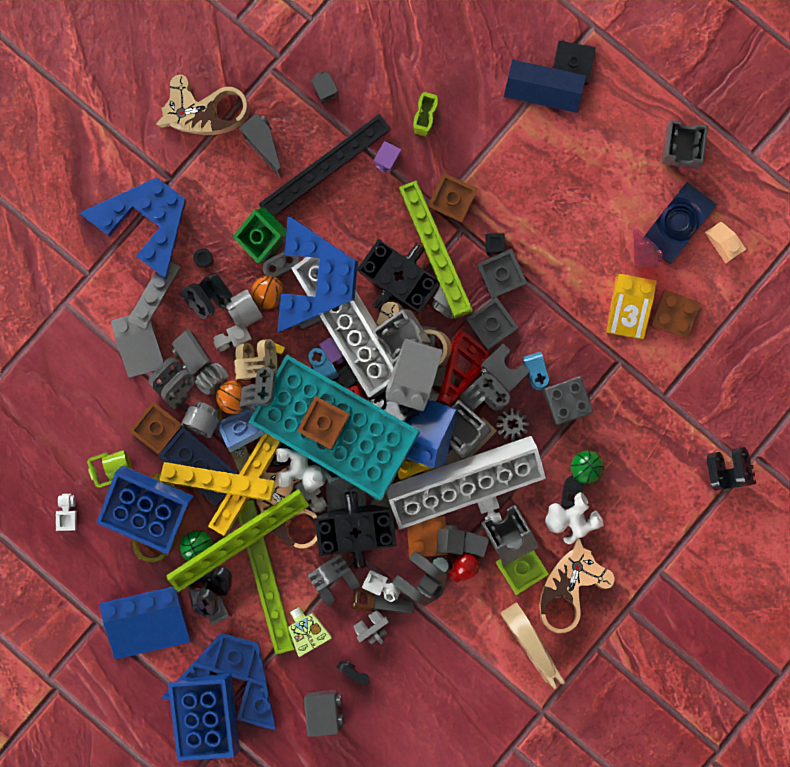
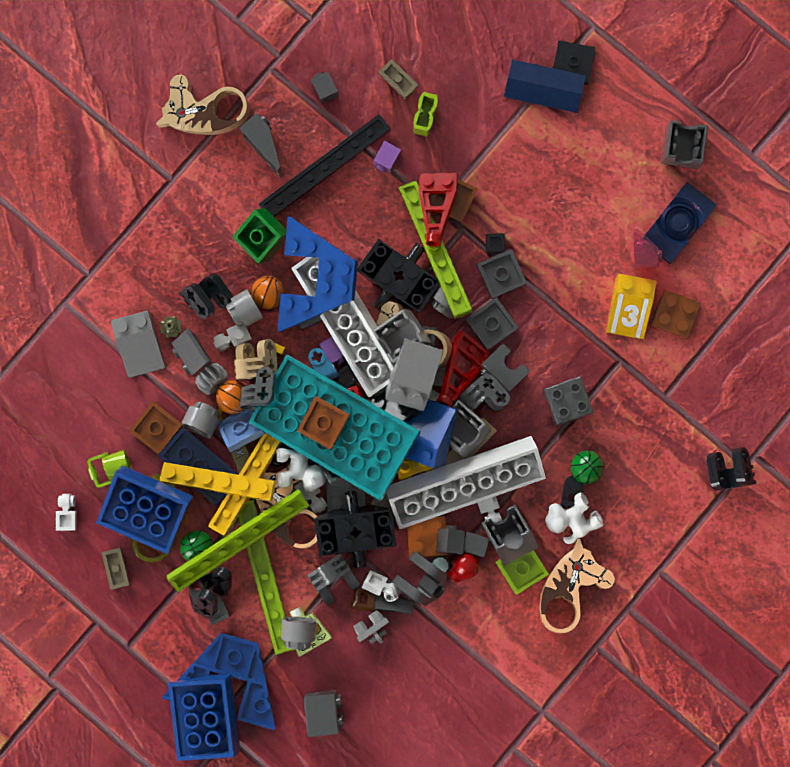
blue wing [80,177,186,280] -> none
blue slope [99,586,191,660] -> none
light grey plate [129,262,180,329] -> none
dark grey piece [148,358,195,410] -> none
black tile [194,248,213,268] -> none
light grey plate [263,251,299,278] -> none
black plate [336,660,369,685] -> none
light grey gear [496,408,529,441] -> none
tan animal [500,602,565,690] -> none
dark azure piece [522,352,549,391] -> none
light nougat slope [705,222,746,263] -> none
none -> dark tan plate [101,547,131,590]
none -> olive plant [160,316,182,338]
none -> light grey piece [281,617,316,650]
none -> dark tan plate [378,59,418,100]
none -> red plate [419,173,459,247]

